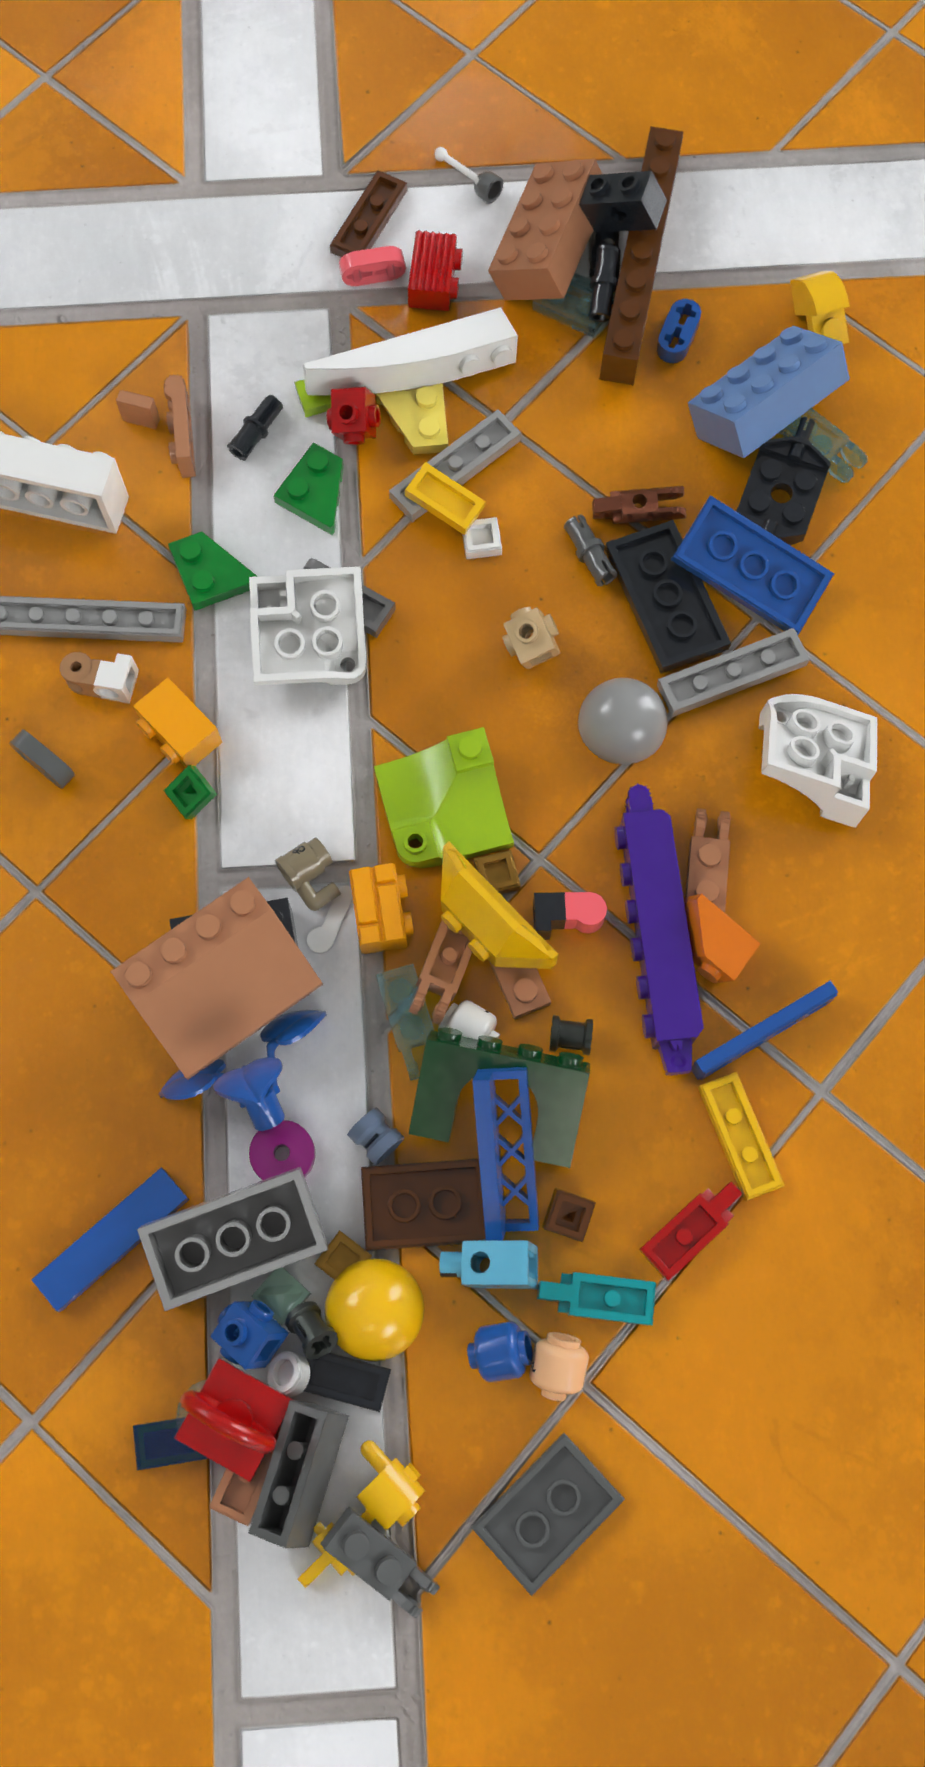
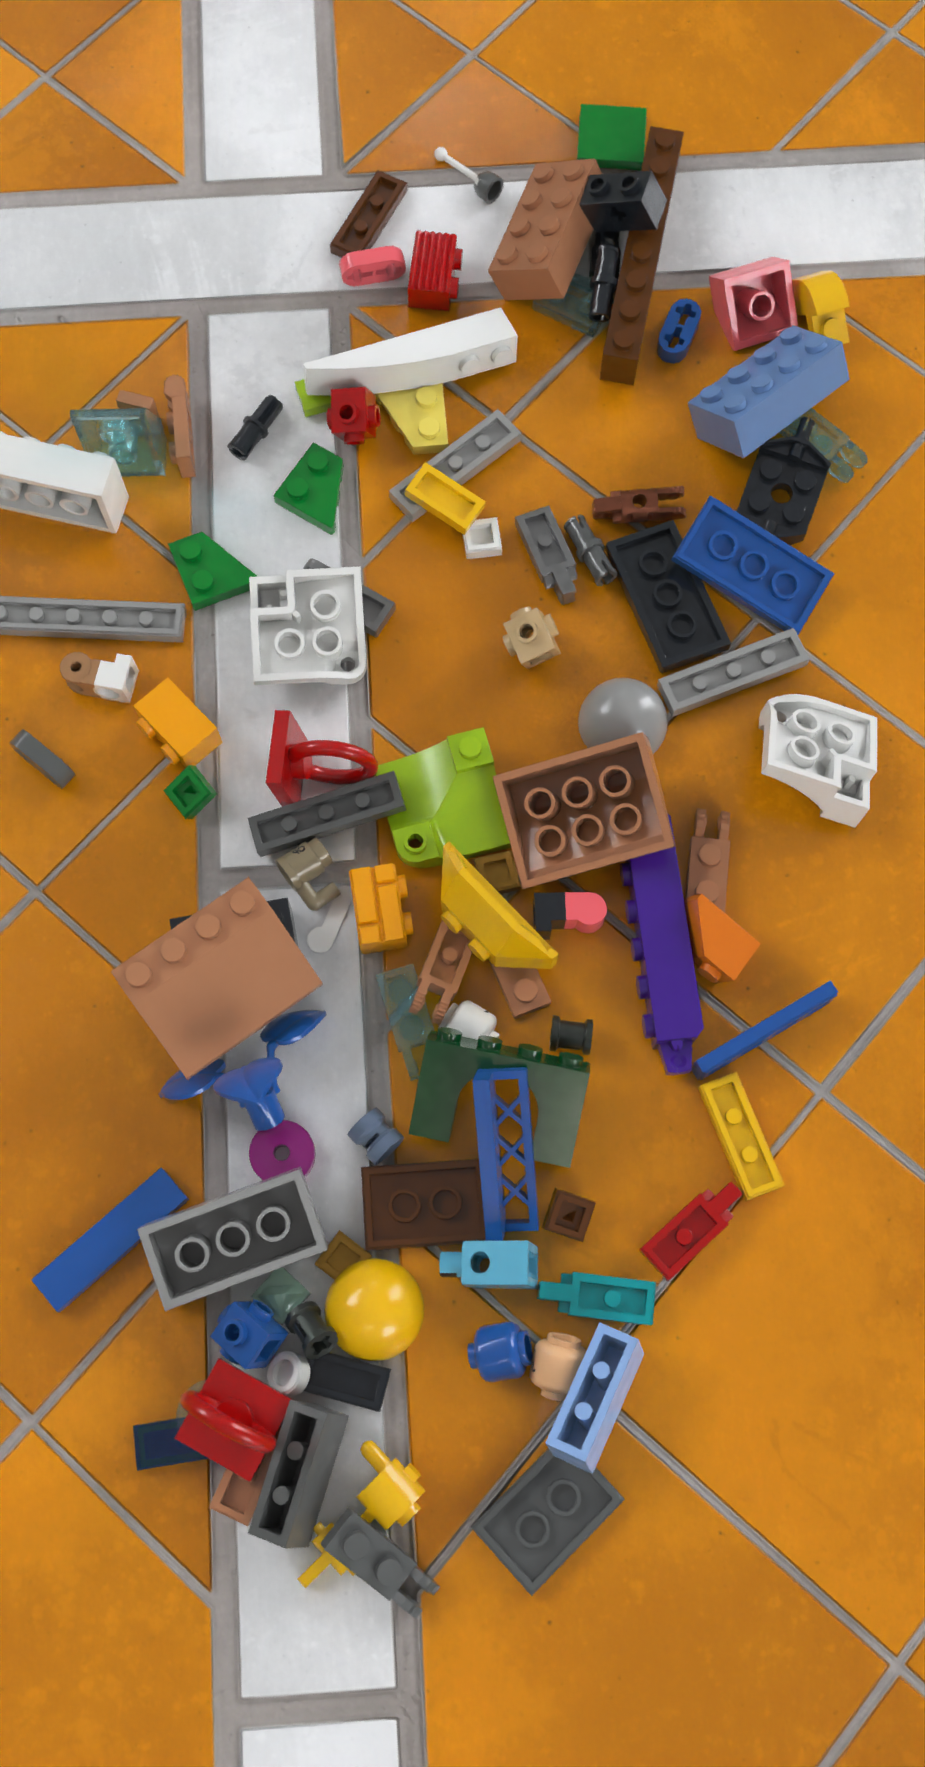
none -> clear light blue slope [70,408,167,476]
none -> dark grey plate [248,771,406,857]
none -> red tile [266,710,379,807]
none -> nougat slope [493,732,675,889]
none -> flat silver hinge [515,505,577,605]
none -> light blue brick [545,1322,644,1474]
none -> green tile [577,104,647,171]
none -> coral slope [709,257,798,351]

